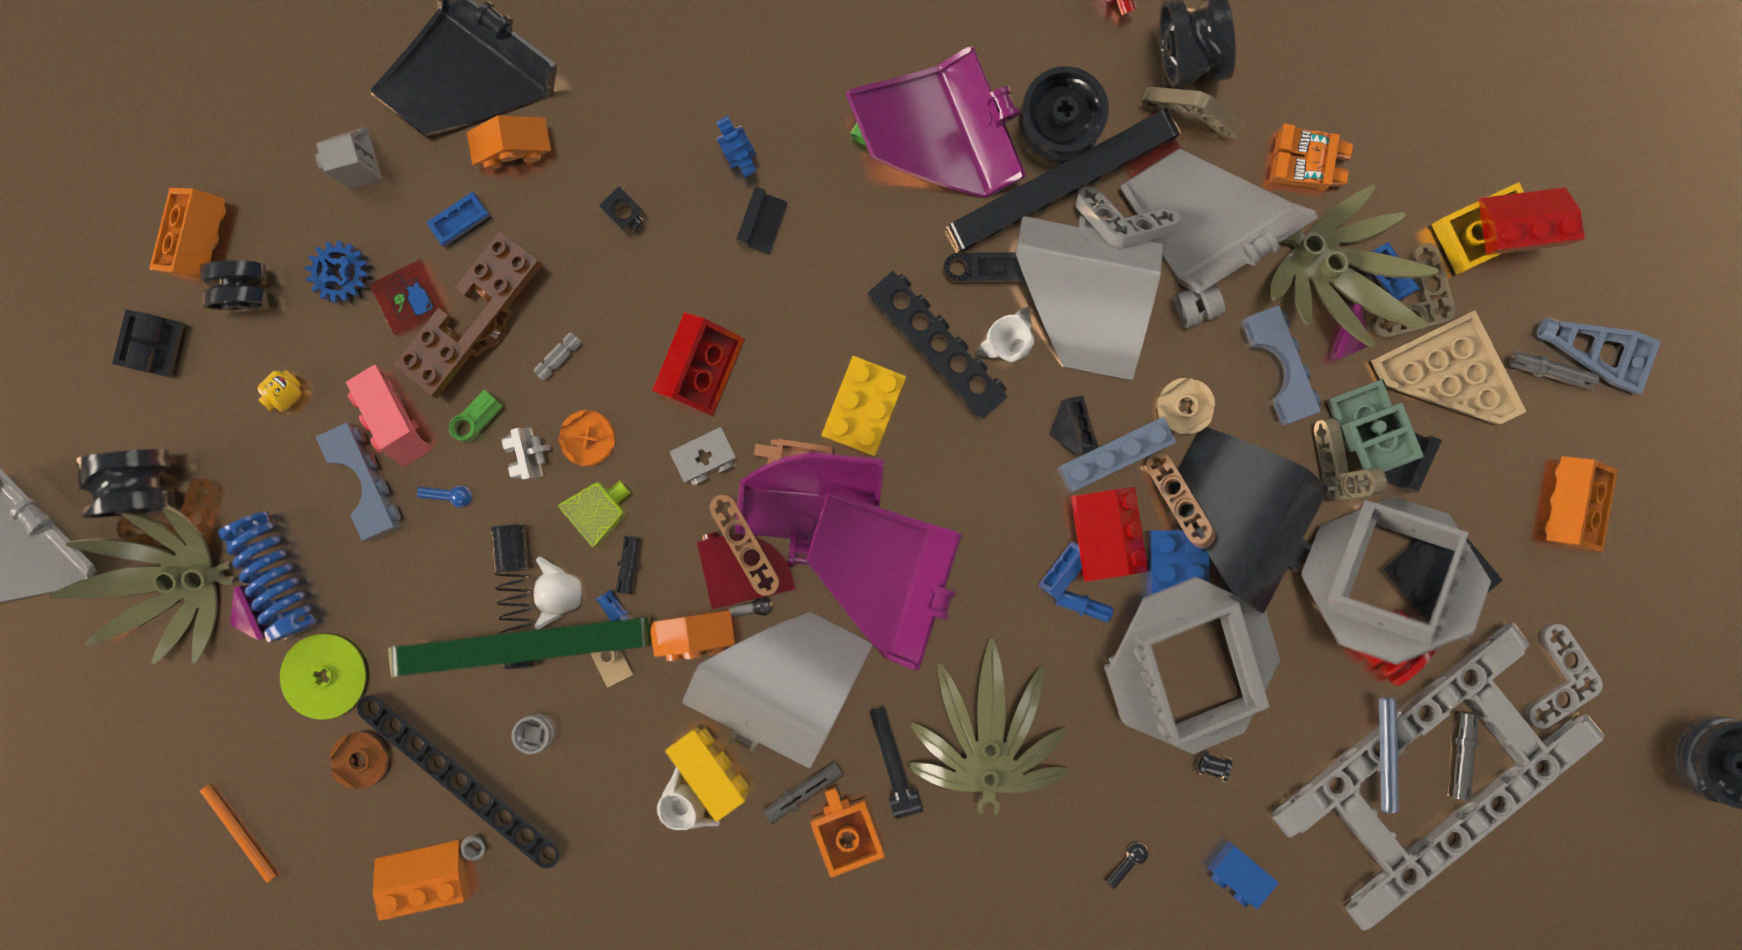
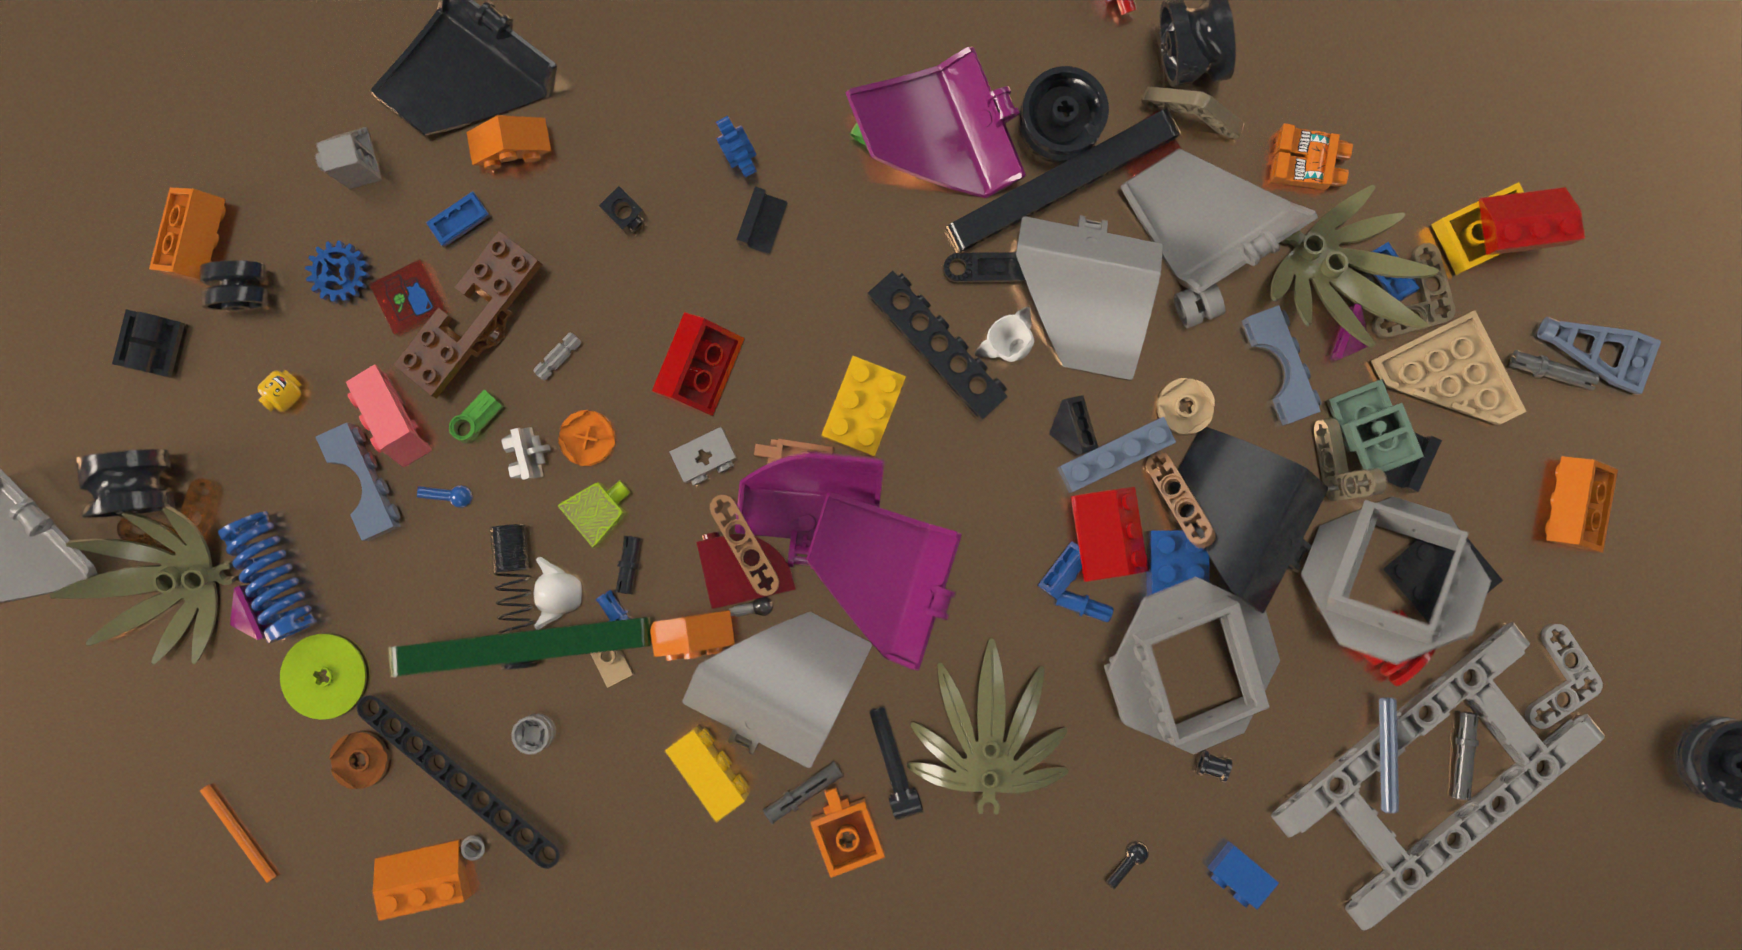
white piece [657,767,720,830] -> none
light grey beam [1075,187,1181,248] -> none

